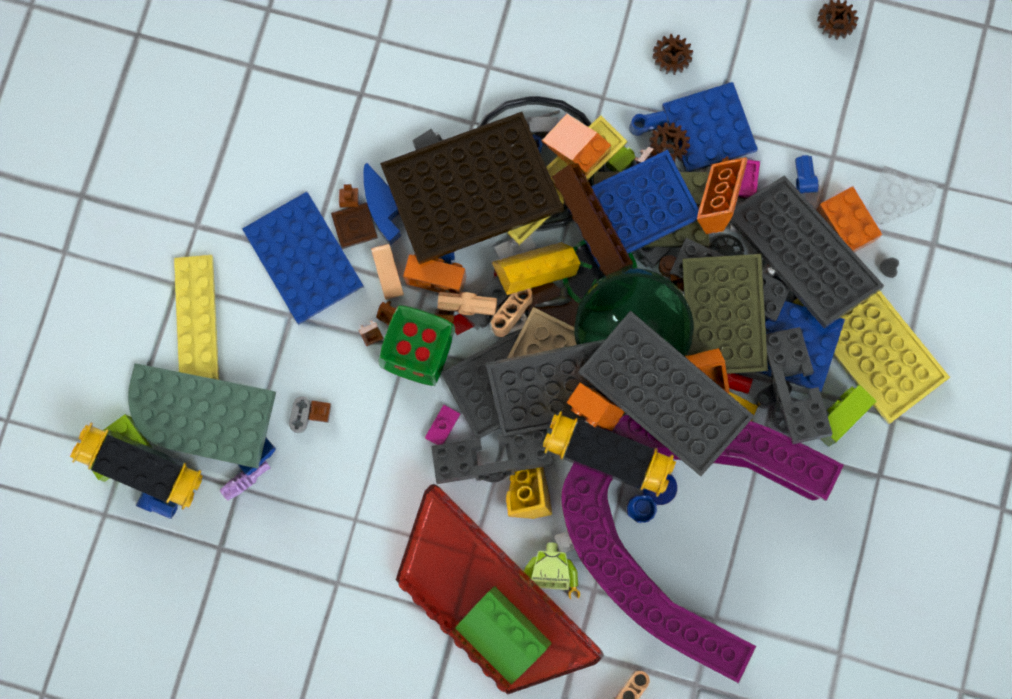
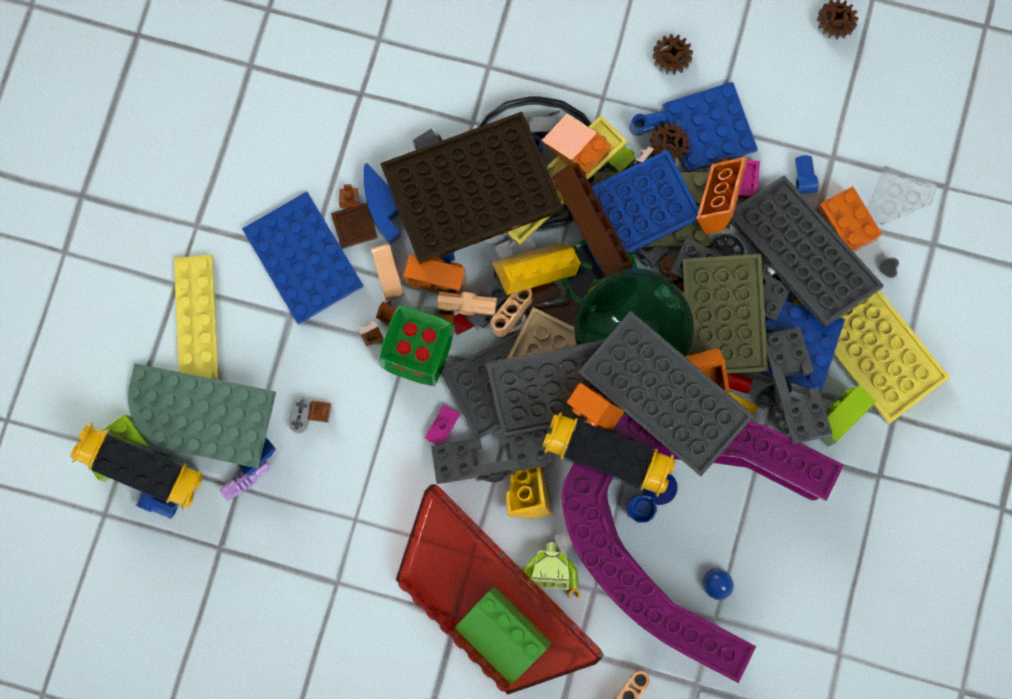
none -> blue hair [702,568,734,600]

